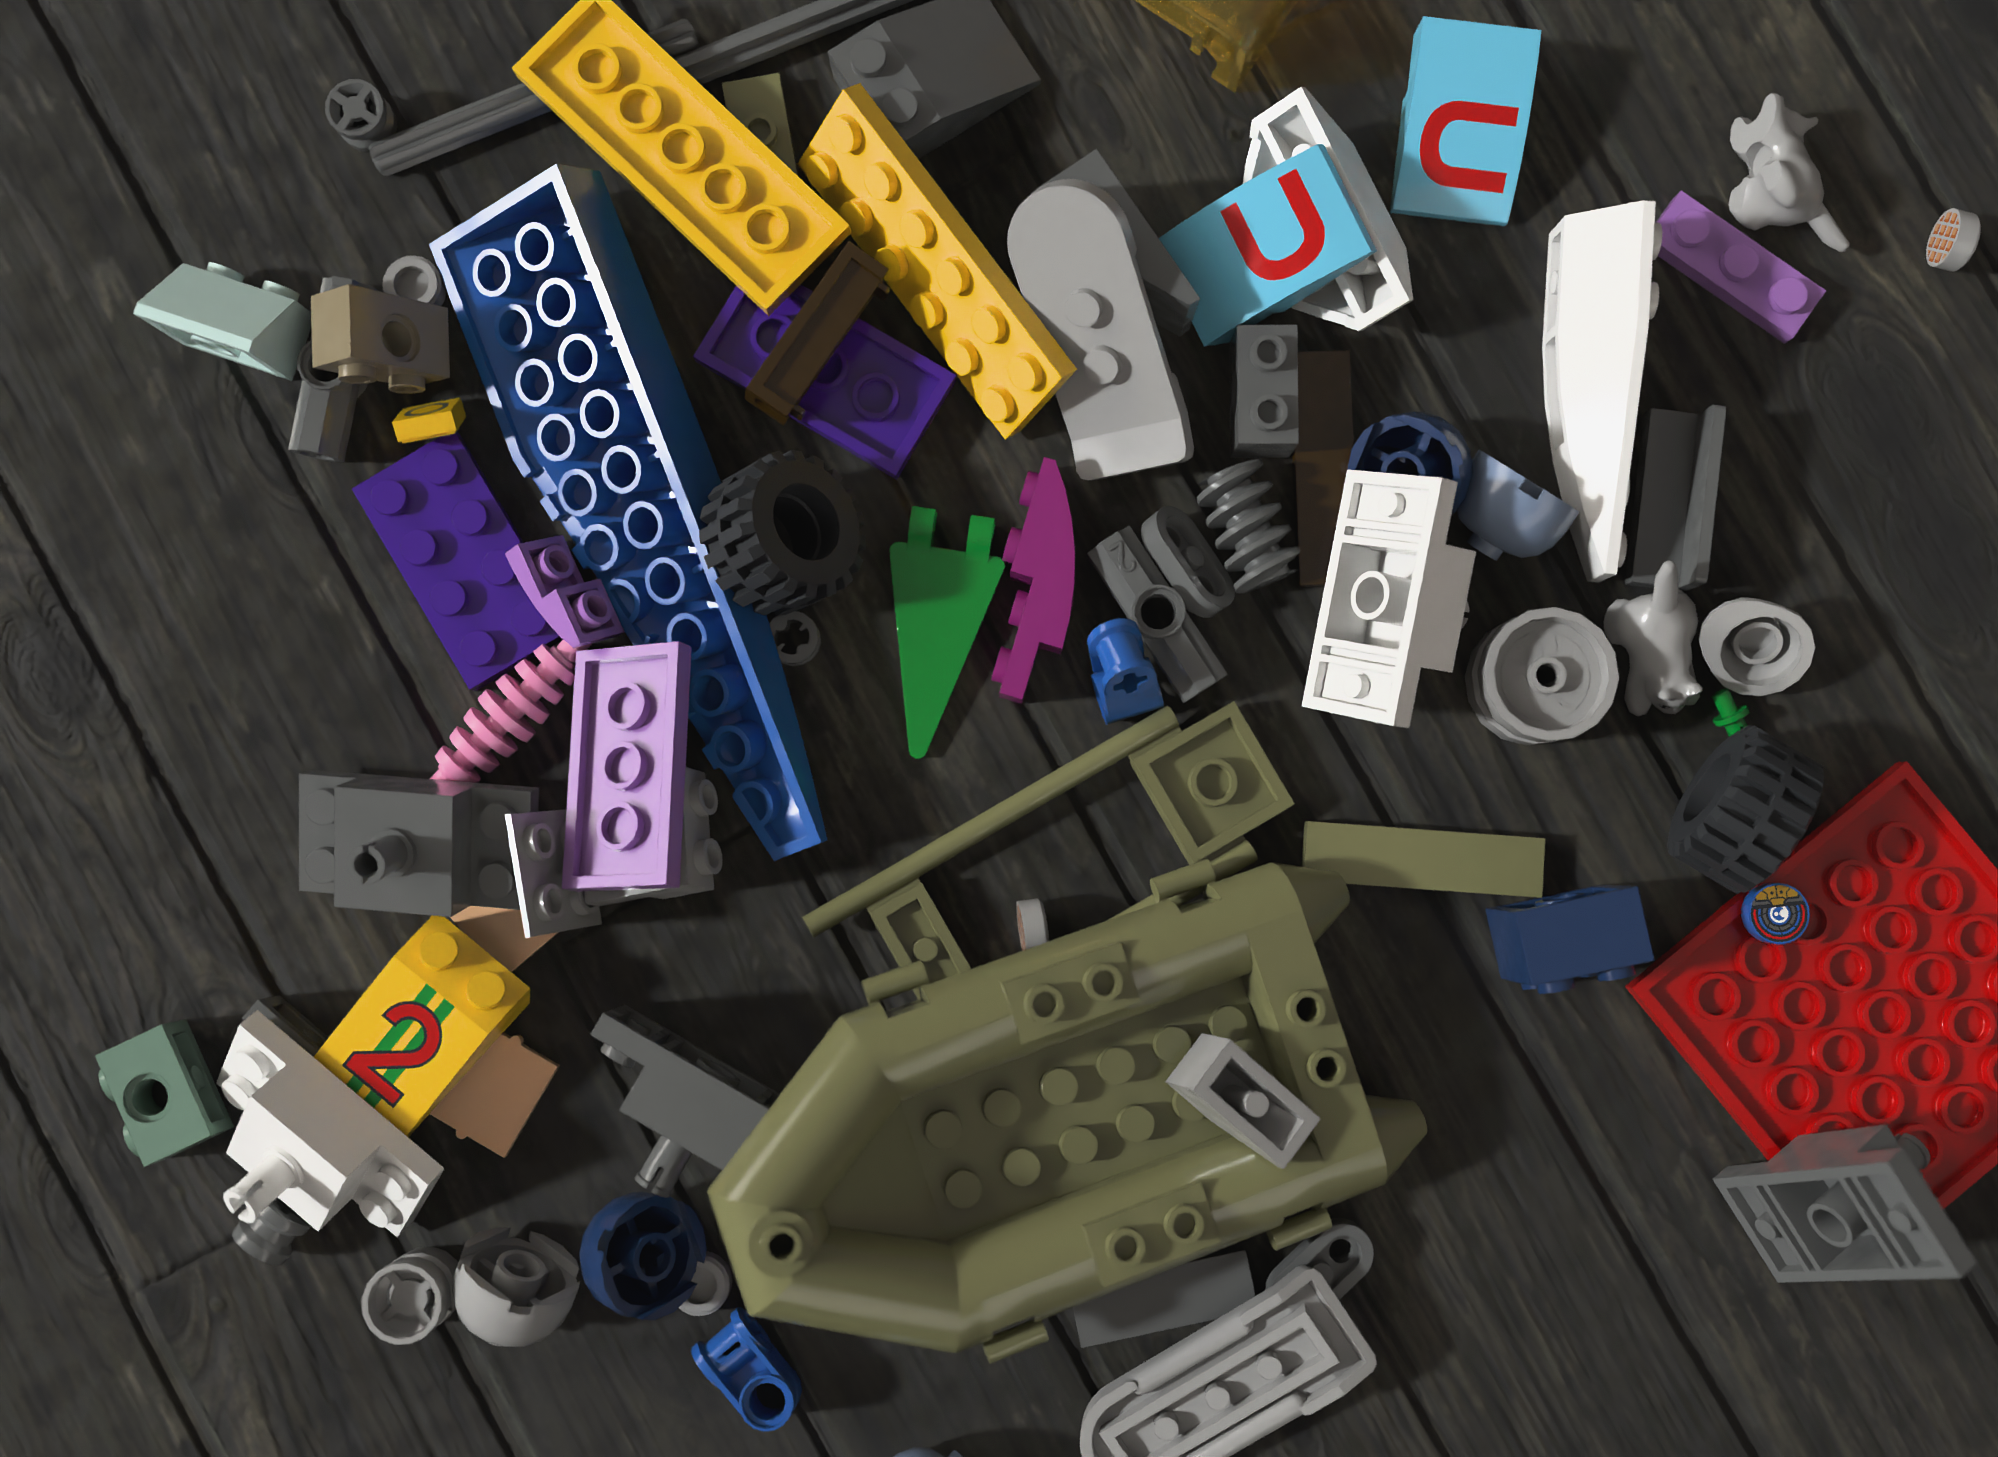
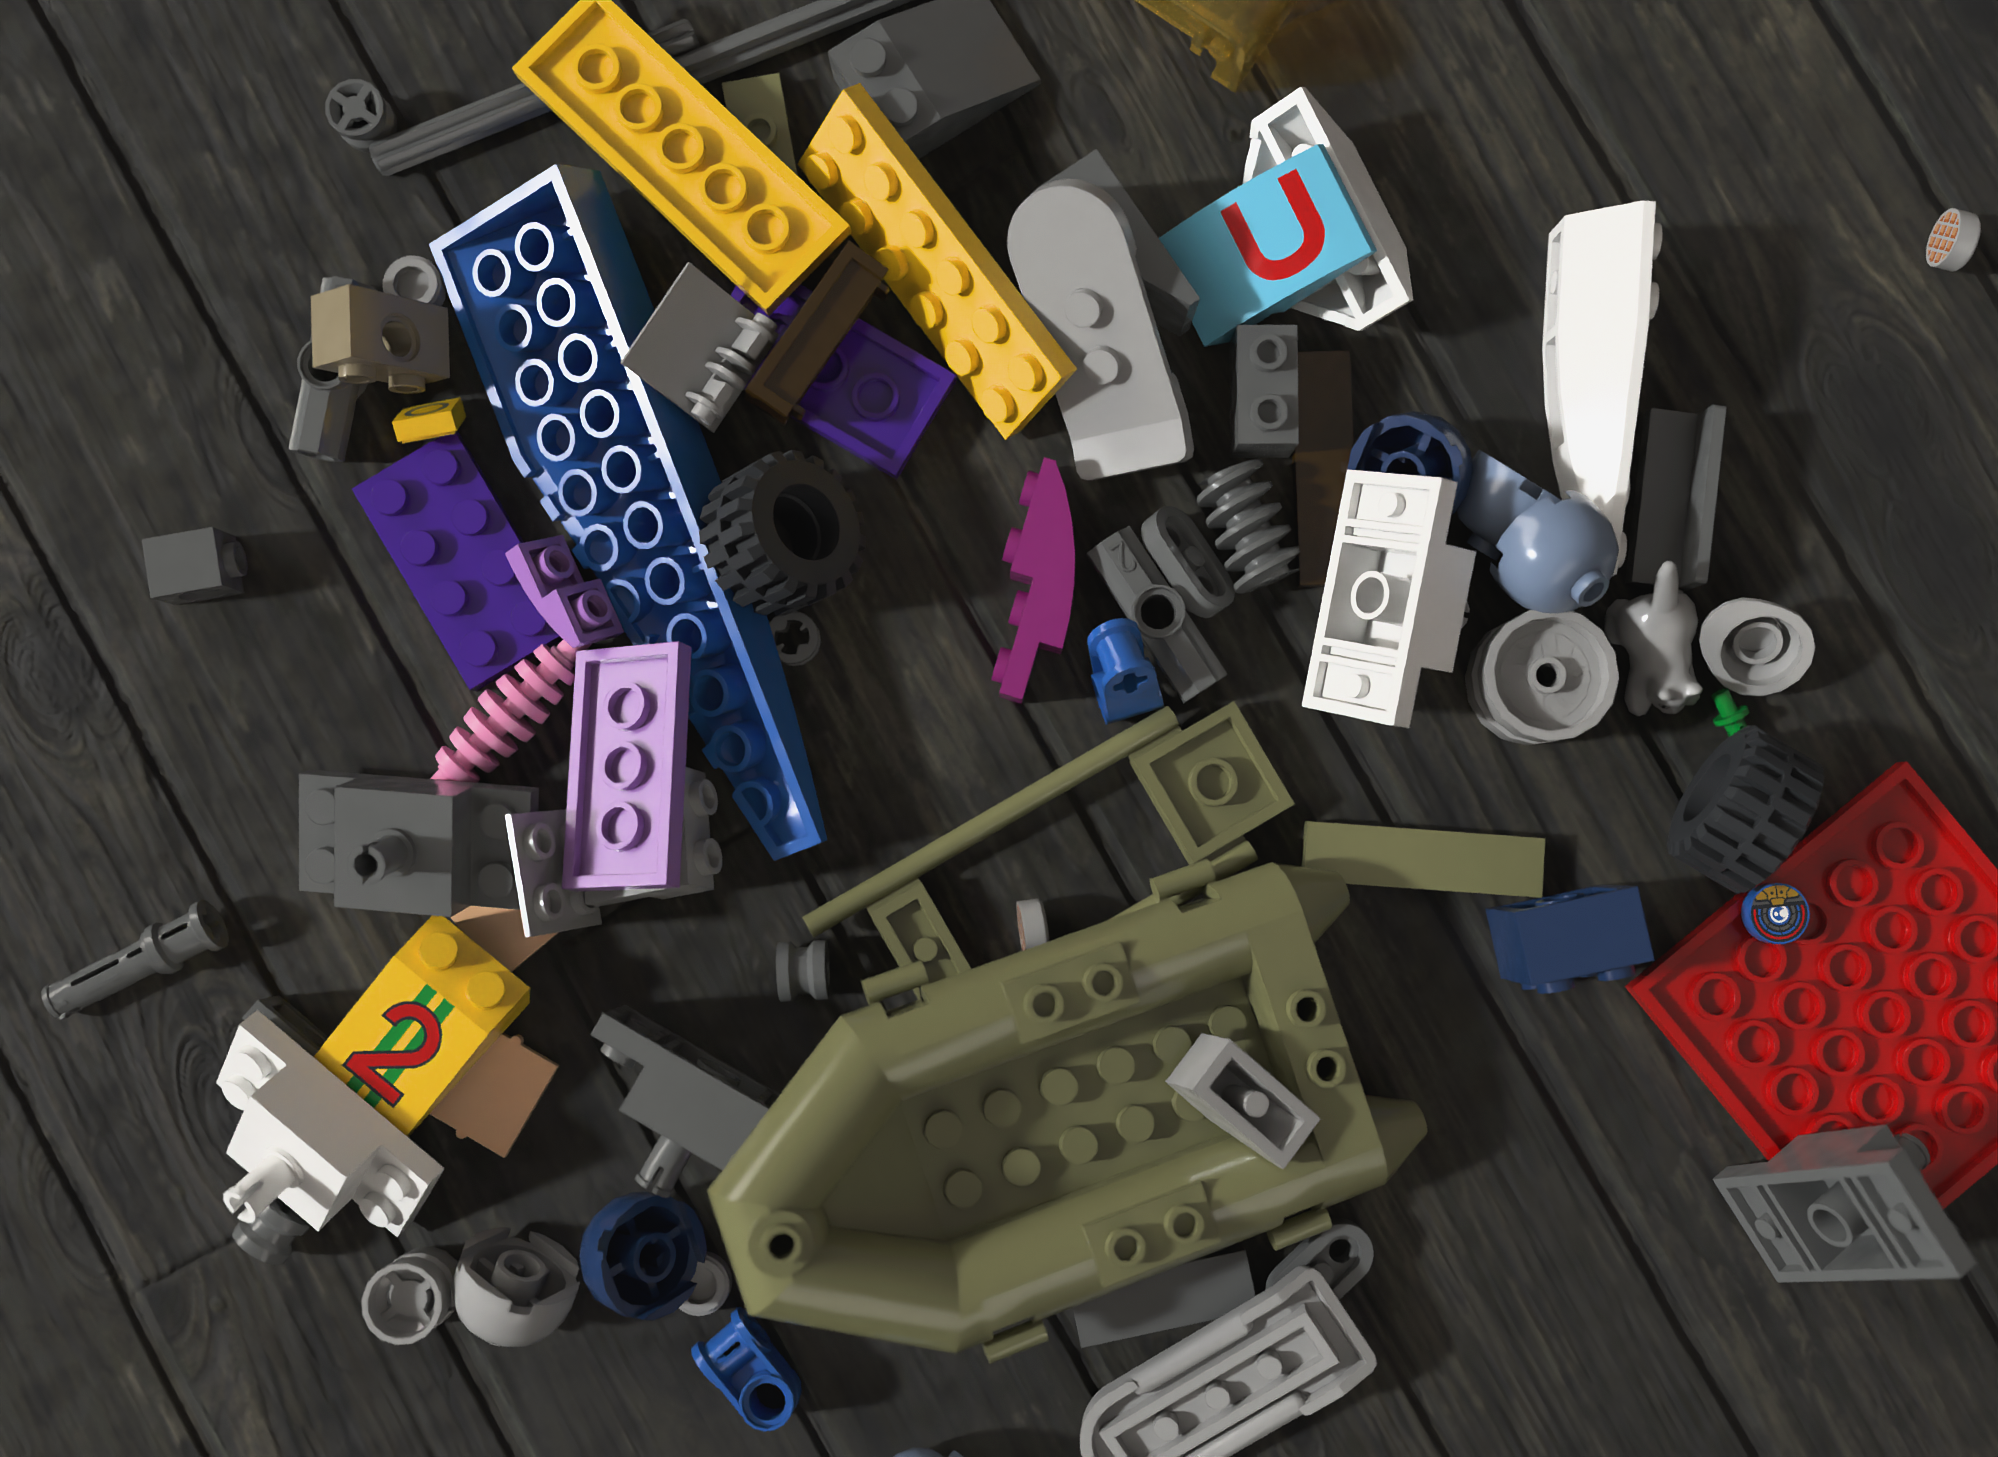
sand green brick [95,1019,234,1167] -> none
light aqua slope [133,262,311,381] -> none
green flag [889,506,1005,759] -> none
medium azure slope [1390,16,1542,226] -> none
medium lavender plate [1656,190,1826,343] -> none
light grey animal [1729,93,1850,252] -> none
none -> dark grey pin [41,900,229,1021]
none -> dark grey brick [142,527,248,605]
none -> light grey hinge [620,262,779,433]
none -> dark grey wheel [776,940,830,1002]
none -> sand blue cylinder [1490,490,1619,614]

